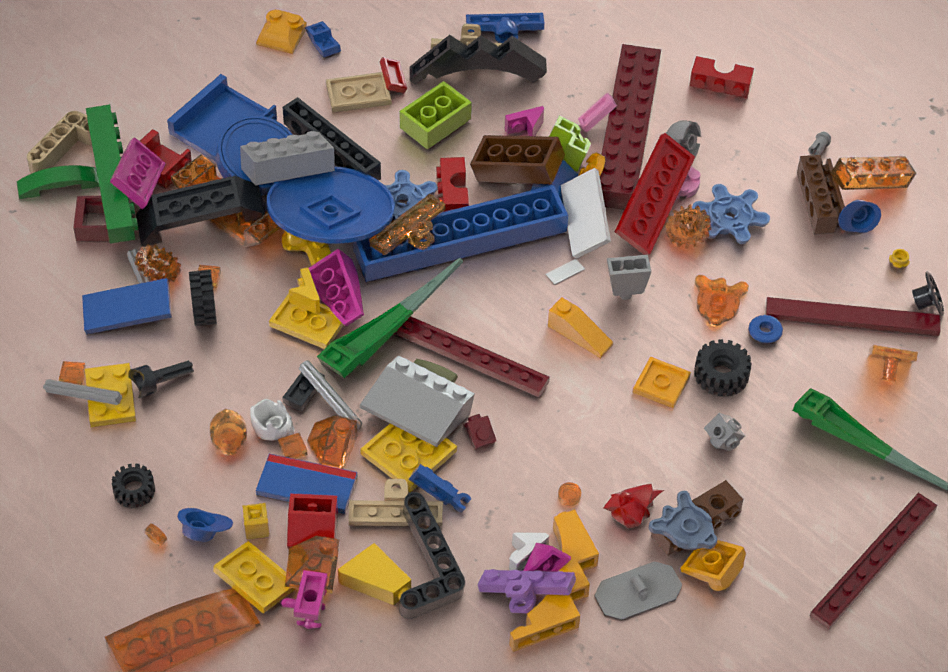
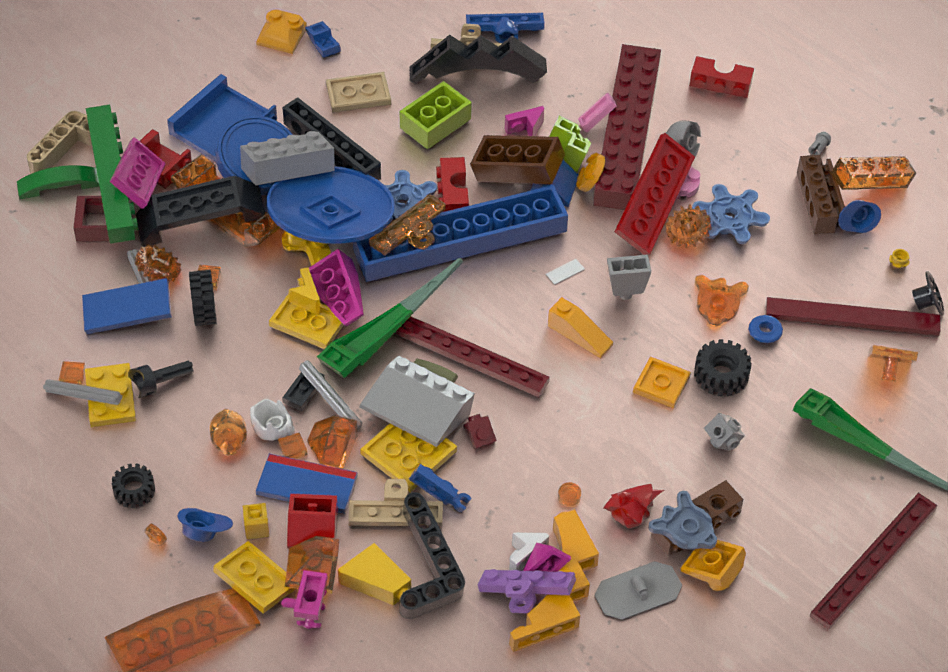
red tile [379,57,408,93] -> none
white tile [560,168,611,259] -> none

